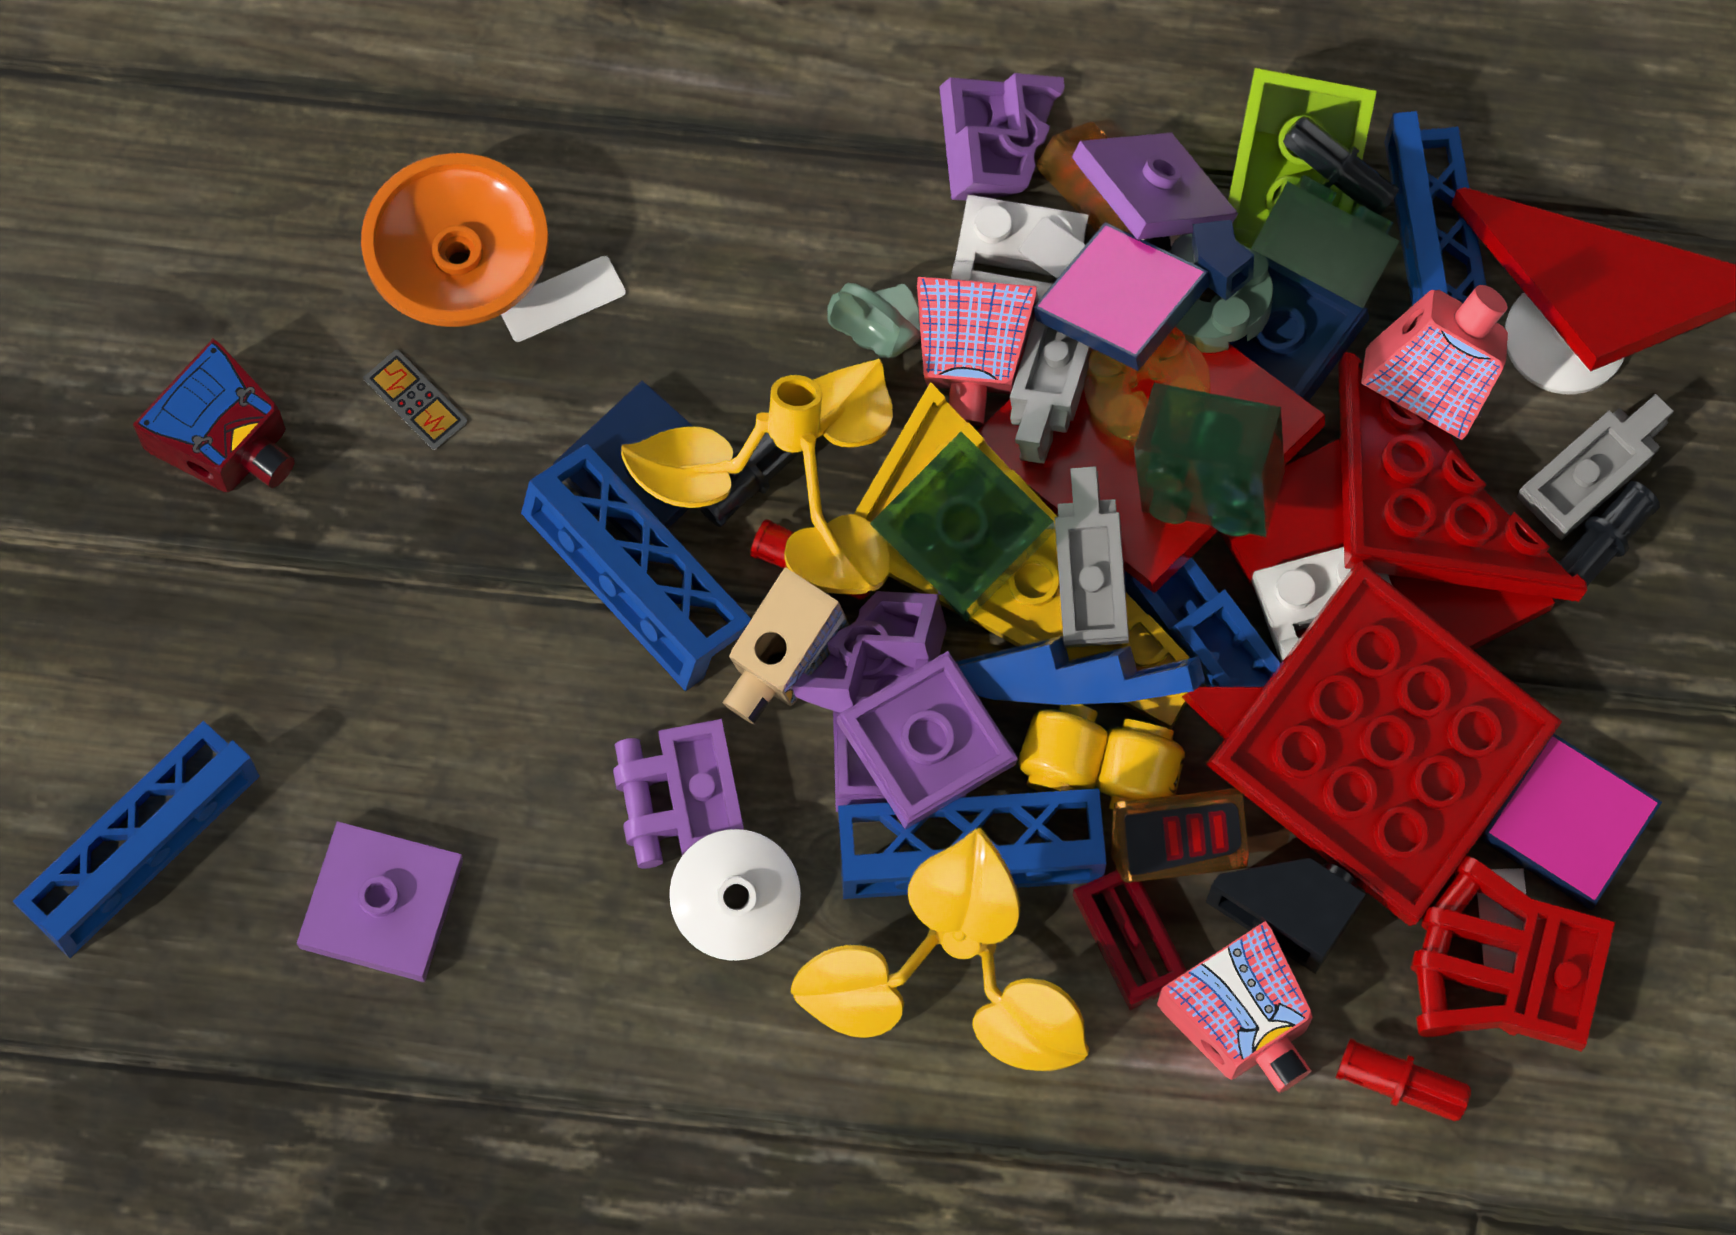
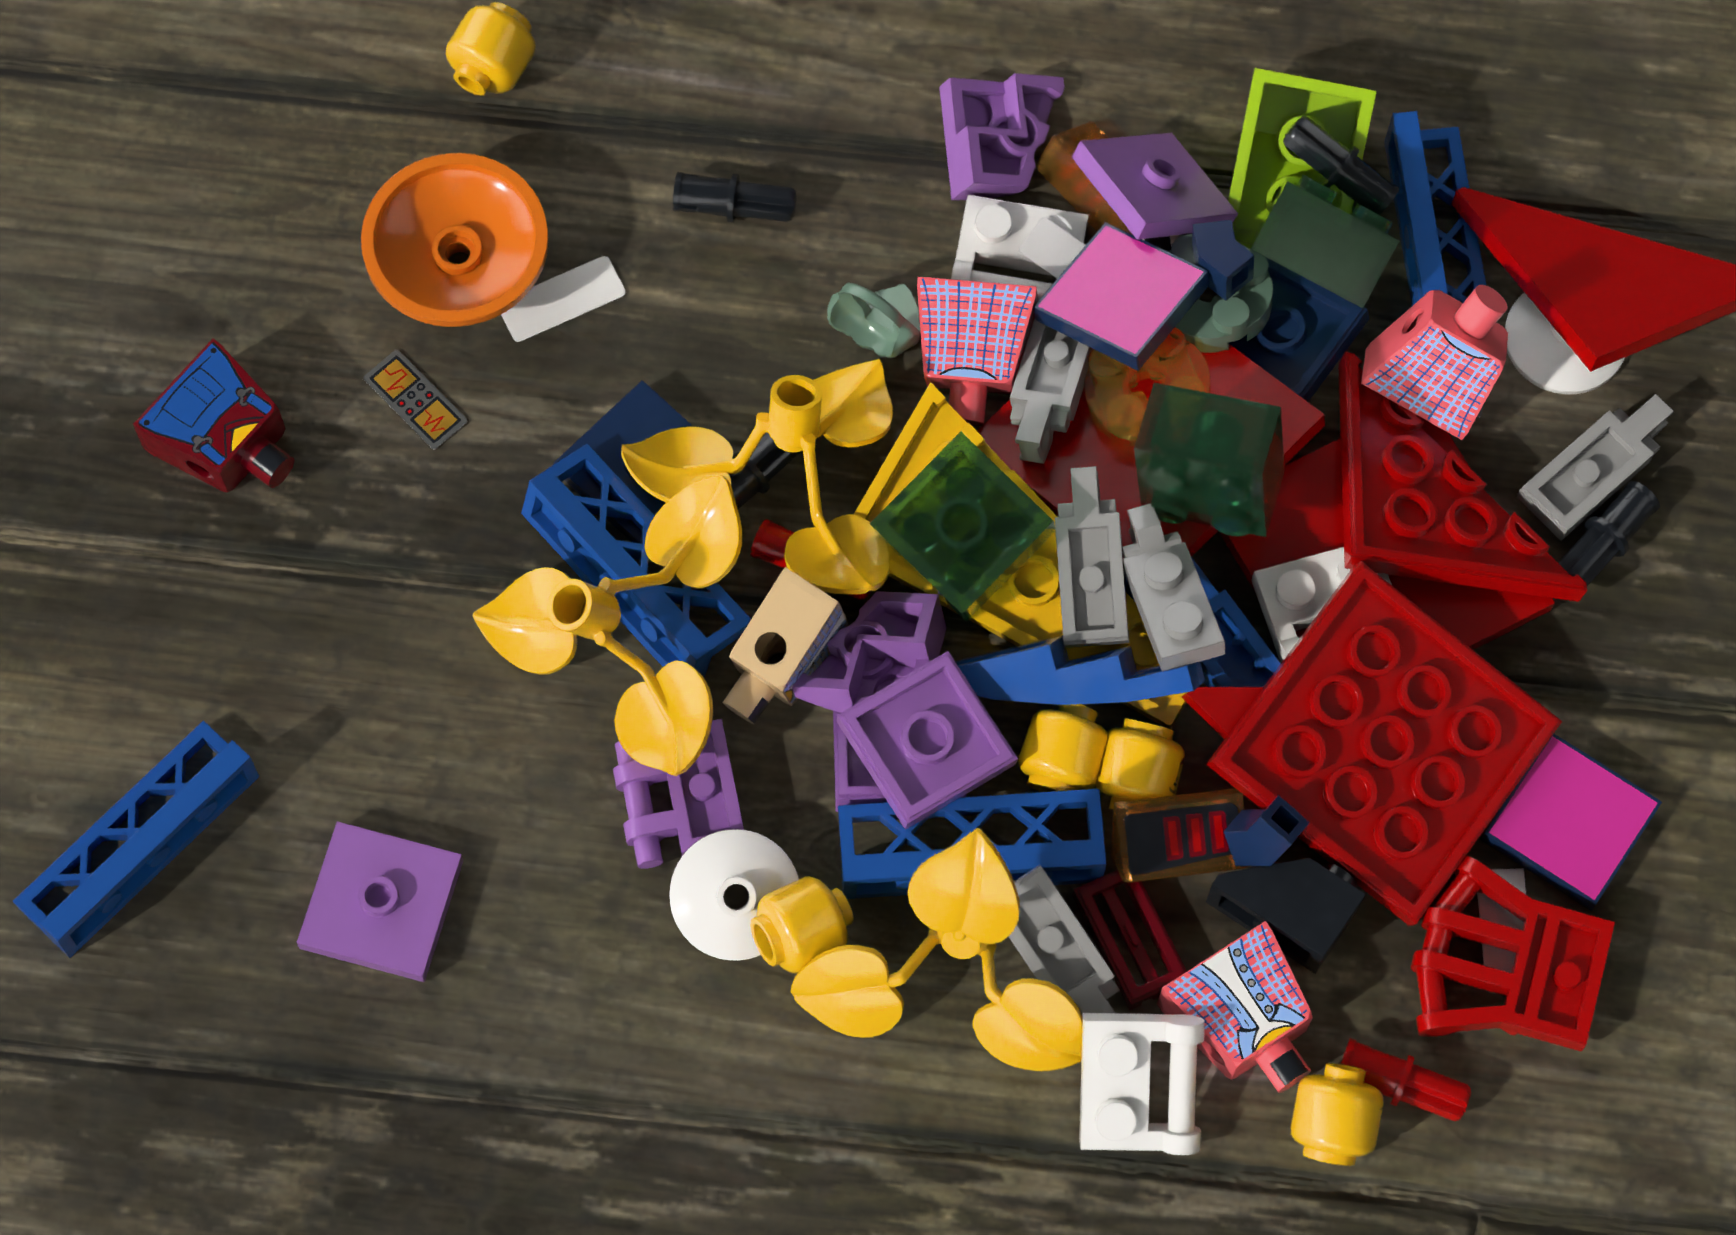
none -> yellow head [446,2,536,96]
none -> yellow plant [473,474,742,776]
none -> black axle [673,172,797,223]
none -> yellow head [750,876,853,974]
none -> light grey hinge [1008,864,1120,1016]
none -> white plate [1079,1013,1205,1155]
none -> light grey hinge [1122,503,1225,671]
none -> dark blue piece [1223,795,1310,866]
none -> yellow head [1290,1063,1384,1166]

